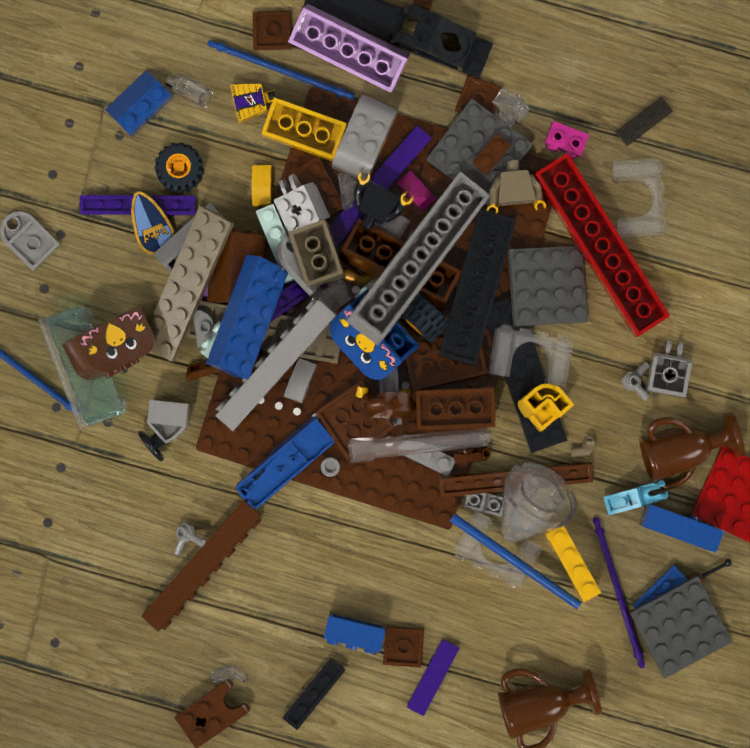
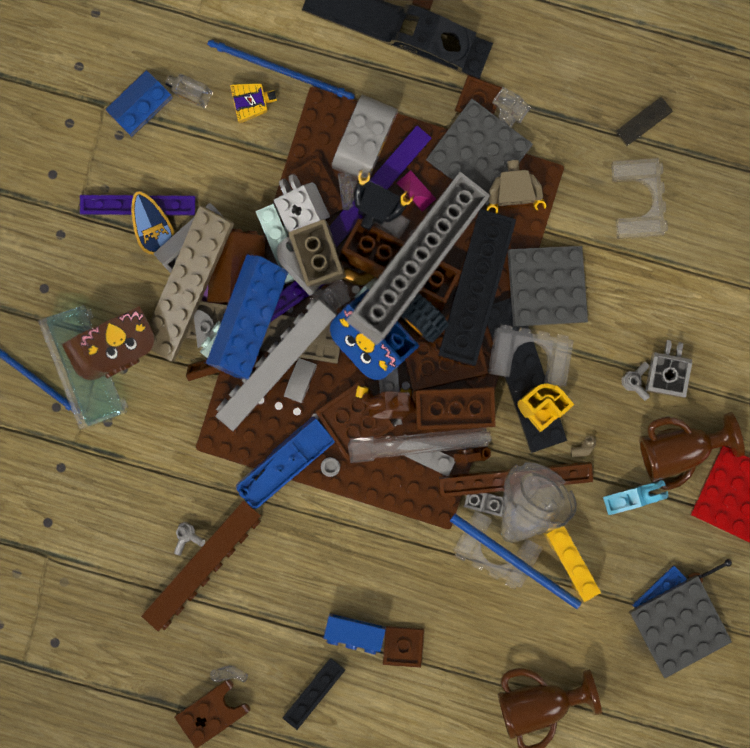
light grey tile [0,211,61,272] -> none
light grey piece [138,400,191,462] -> none
black wheel [154,142,204,193] -> none
reddish brown tile [252,11,292,51] -> none
yellow slope [252,165,273,206] -> none
yellow brick [261,98,347,162] -> none
lavender brick [288,4,411,93] -> none
dark purple tile [407,639,460,716] -> none
reddish brown plate [472,133,511,176] -> none
red brick [534,153,670,337] -> none
dark pink brick [544,121,589,159] -> none
dark purple hose [593,517,645,669] -> none
blue brick [639,504,724,553] -> none

